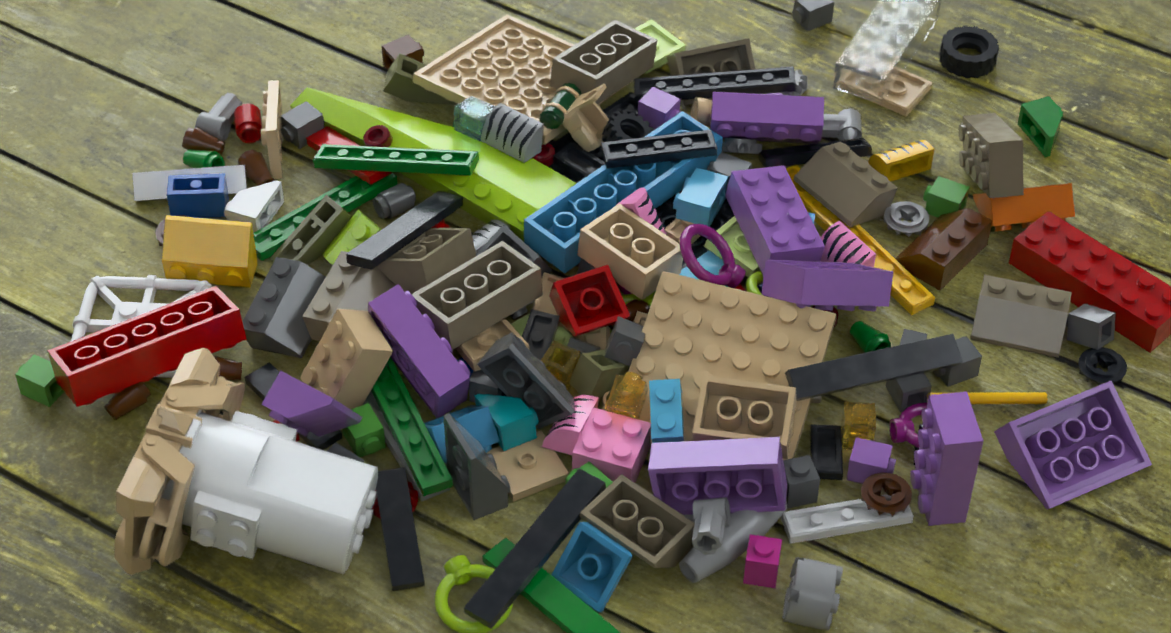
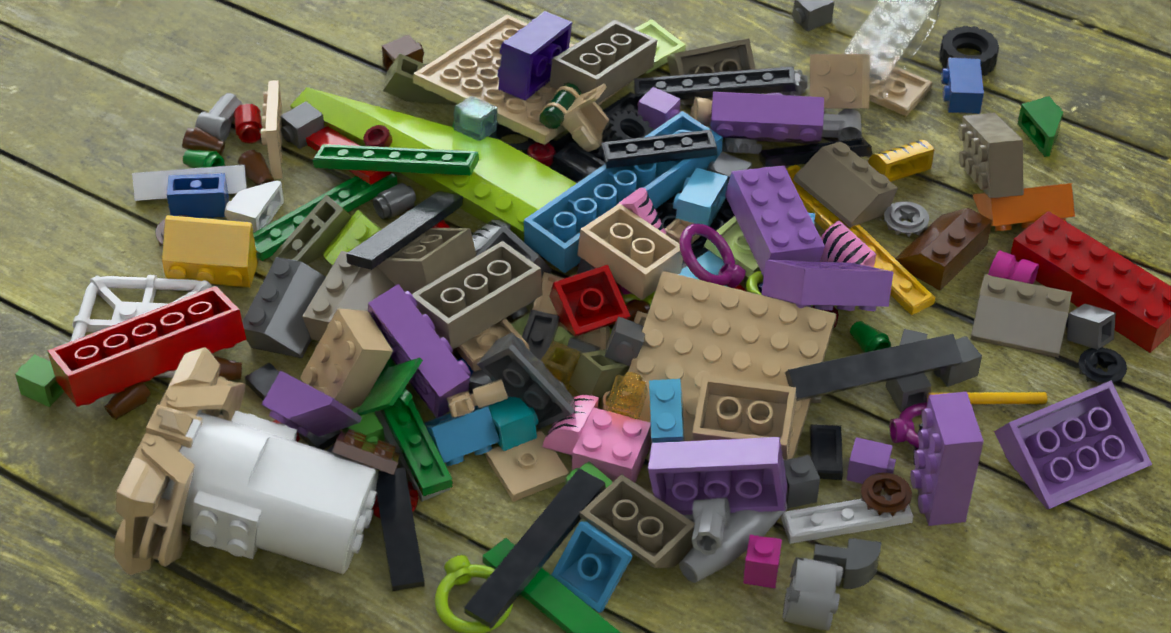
dark grey slope [443,414,511,520] -> none
light grey brick [481,103,544,163] -> none
clear yellow brick [841,402,876,450] -> none
bright green brick [923,176,970,217] -> none
none -> reddish brown plate [332,429,400,475]
none -> green piece [356,357,423,416]
none -> tan bar [447,379,508,417]
none -> dark purple brick [497,11,572,101]
none -> tan brick [809,54,870,109]
none -> dark grey brick [813,538,881,589]
none -> brick [941,58,984,114]
none -> dark pink wheel [988,250,1039,284]

